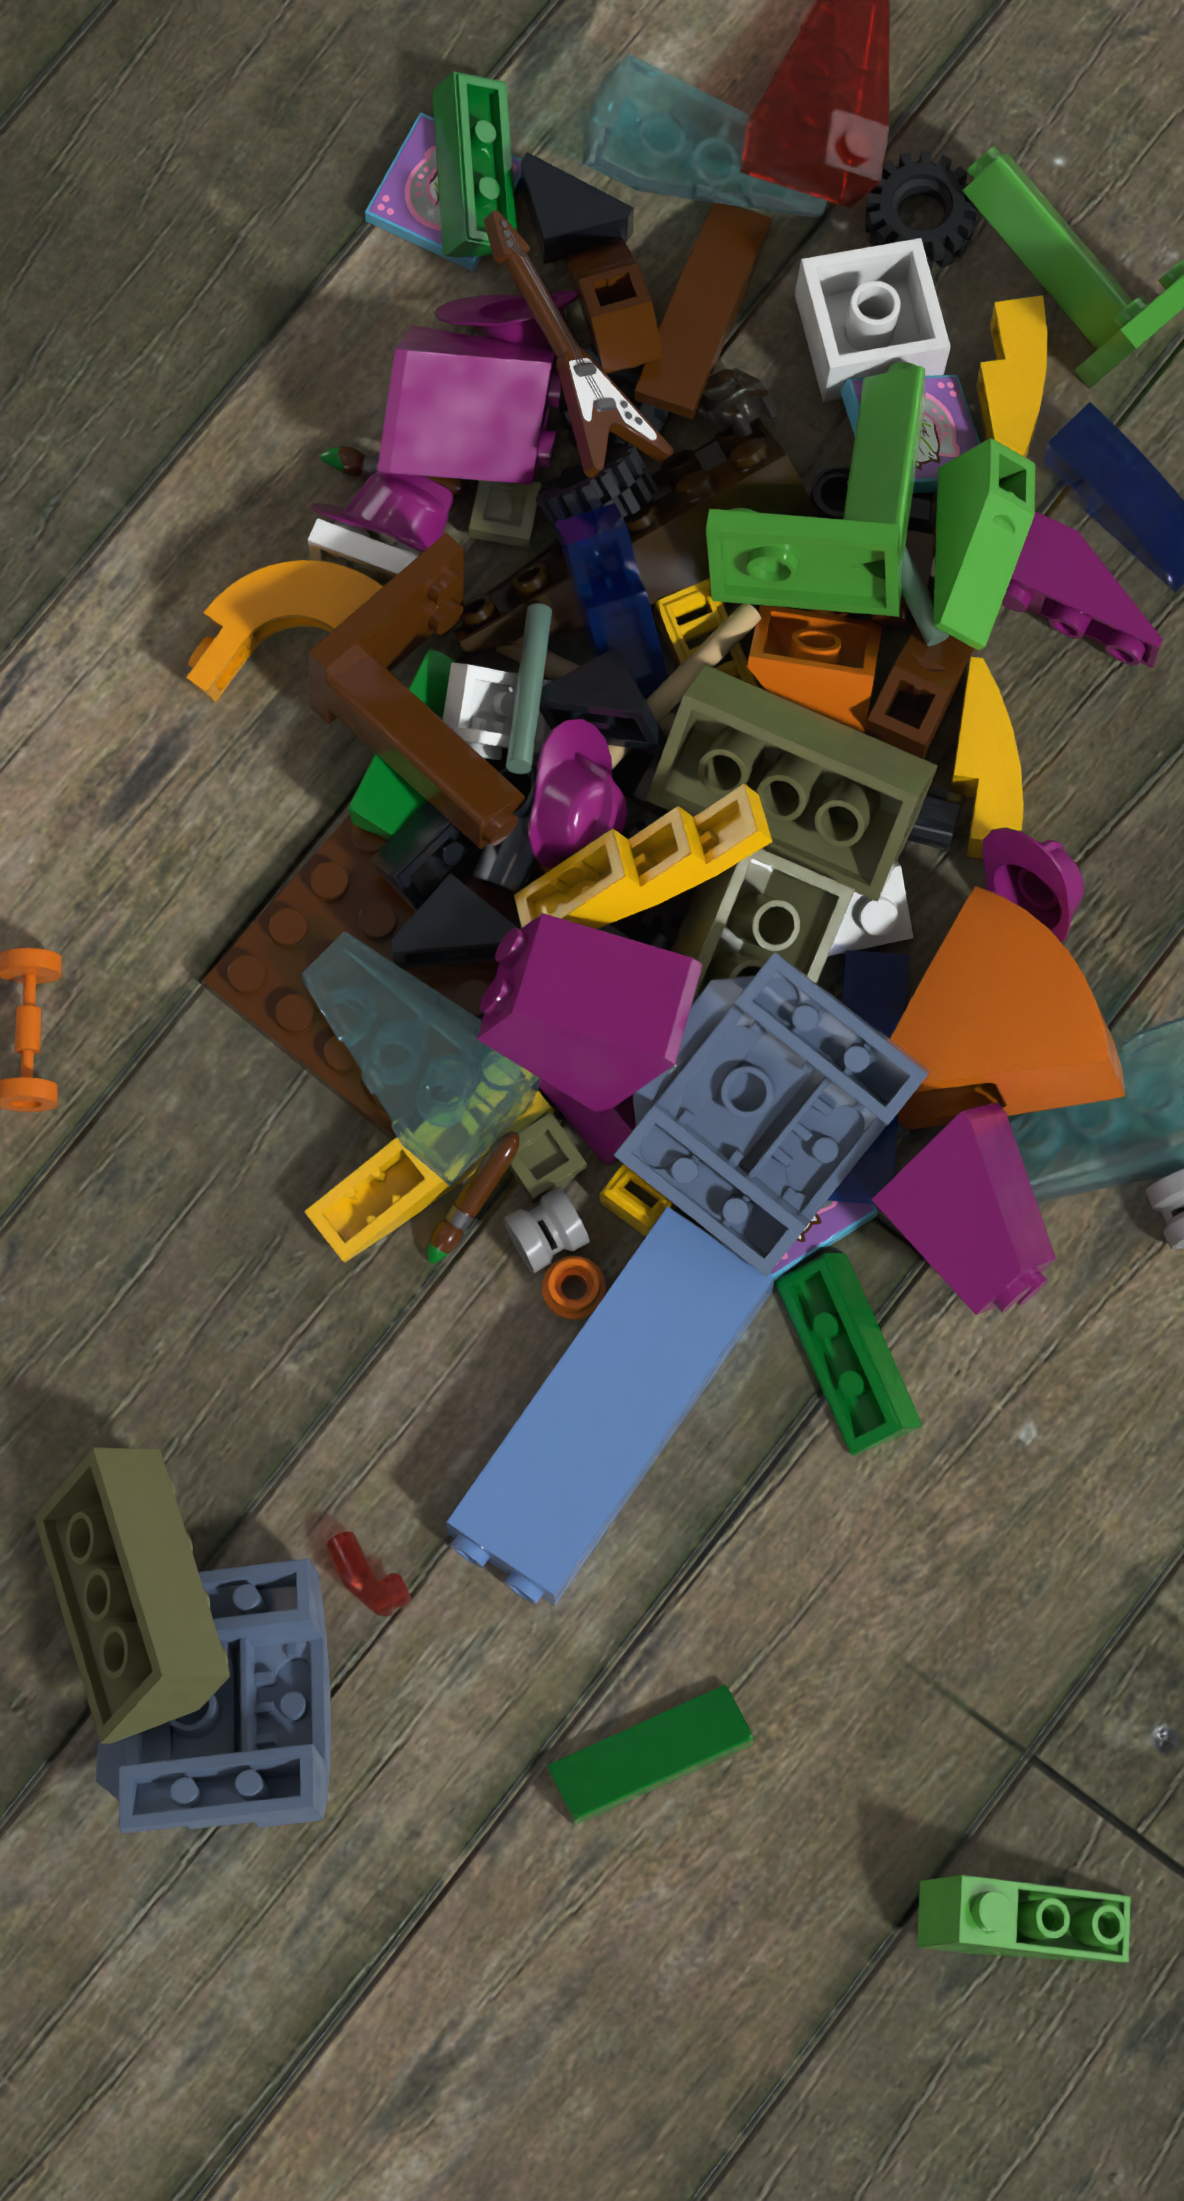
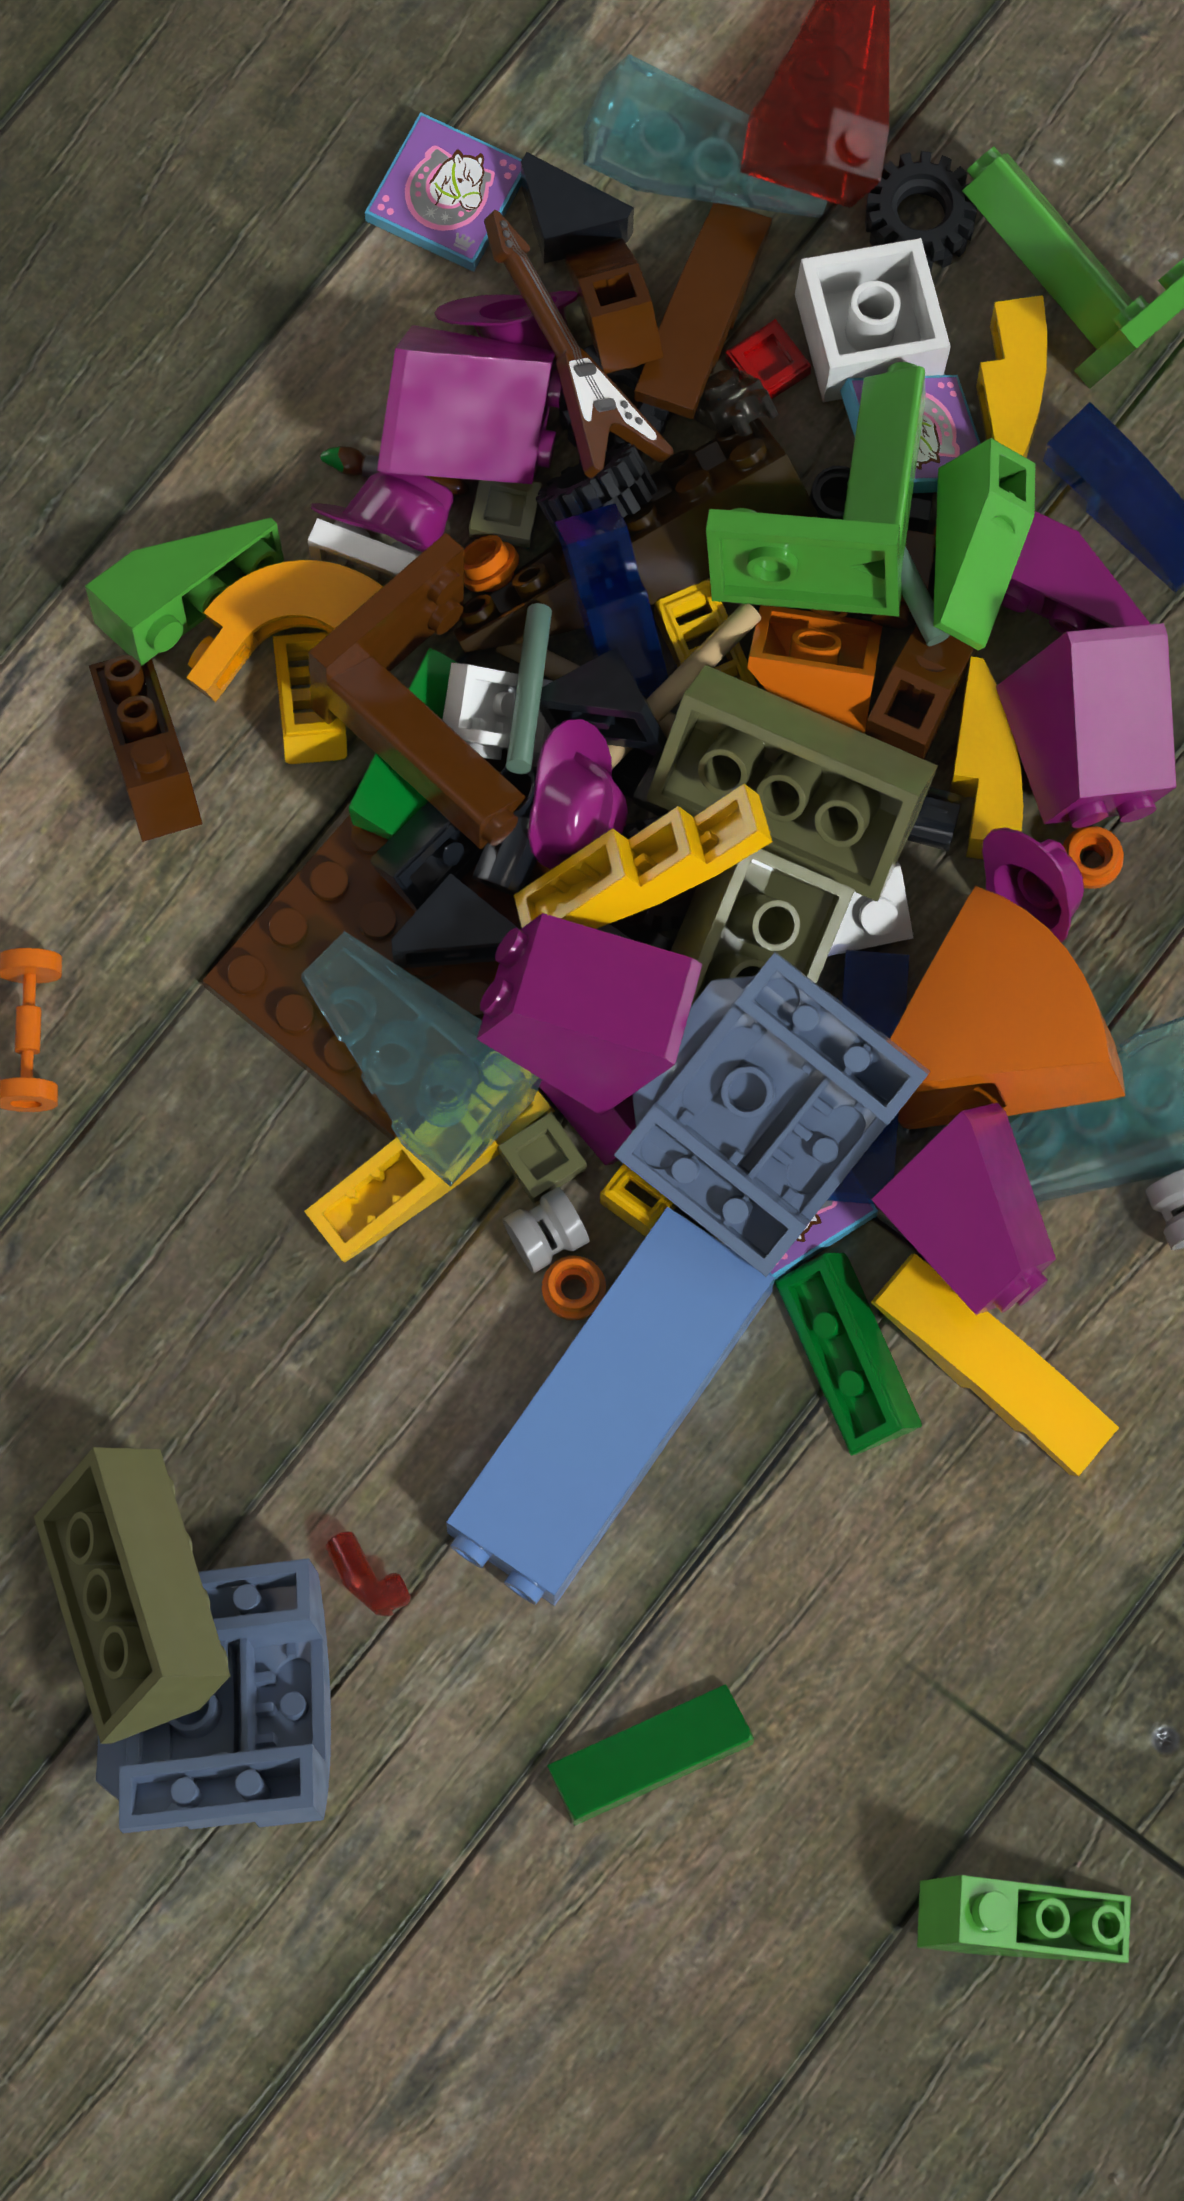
reddish brown piece [426,1131,520,1264] -> none
green slope [432,72,517,258] -> none
none -> bright green slope [85,518,284,666]
none -> reddish brown slope [89,654,203,842]
none -> yellow slope [273,631,347,764]
none -> orange plate [464,535,519,592]
none -> red tile [725,319,811,406]
none -> yellow slope [871,1254,1119,1476]
none -> magenta slope [996,623,1176,828]
none -> orange plate [1063,826,1124,889]

